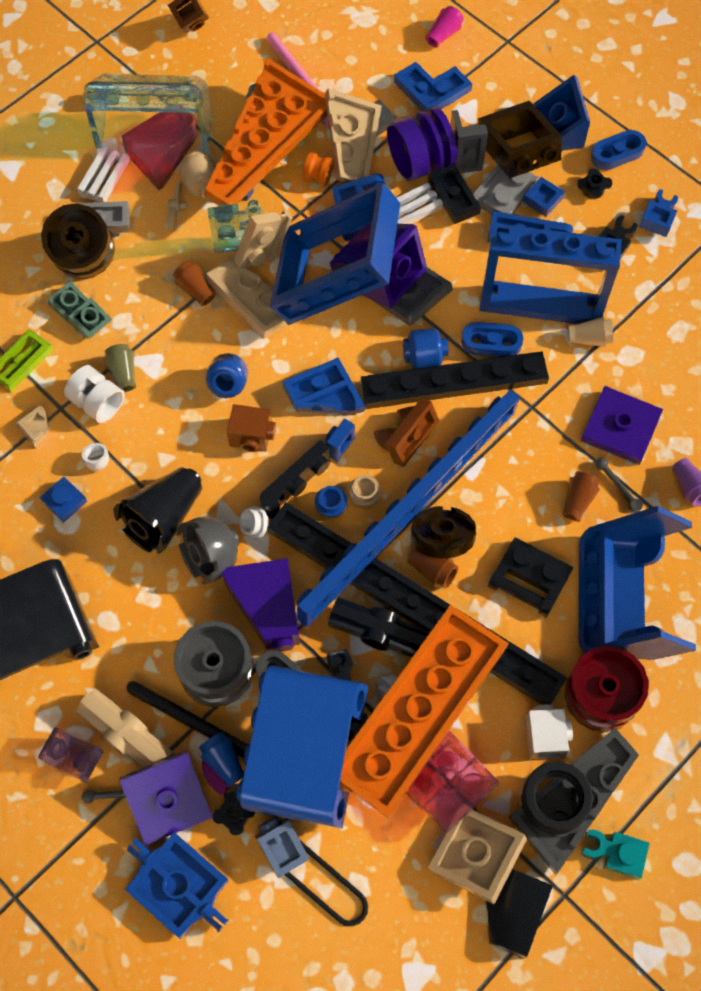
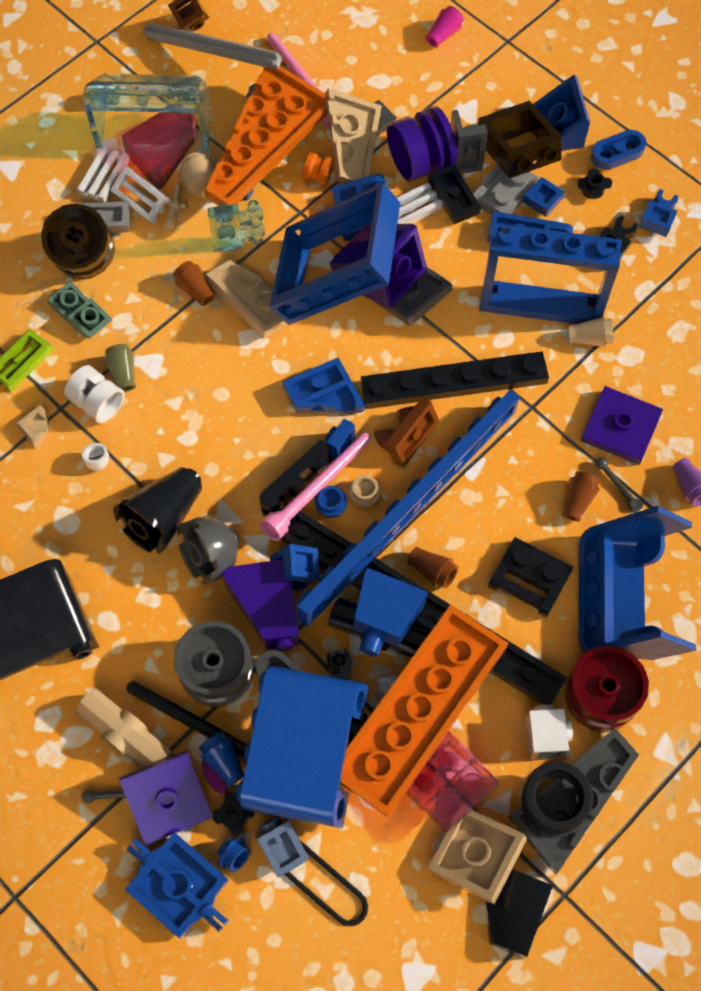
bracket [38,727,104,783] -> none
blue plate [40,477,88,523] -> none
blue head [205,353,248,398] -> none
dark orange brick [227,404,276,452] -> none
tan plate [234,210,293,269] -> none
white plate [239,506,269,539] -> none
blue plate [394,62,473,111] -> none
blue head [403,328,449,369] -> none
dark brown tile [411,506,476,559] -> none
blue plate [461,322,524,357] -> none
teal plate [581,829,650,880] -> none
none -> white tile [110,166,171,224]
none -> light grey axle [143,22,282,70]
none -> blue plate [218,837,251,872]
none -> bright pink piece [260,433,371,541]
none -> blue panel [270,544,320,591]
none -> blue torso [353,568,428,657]

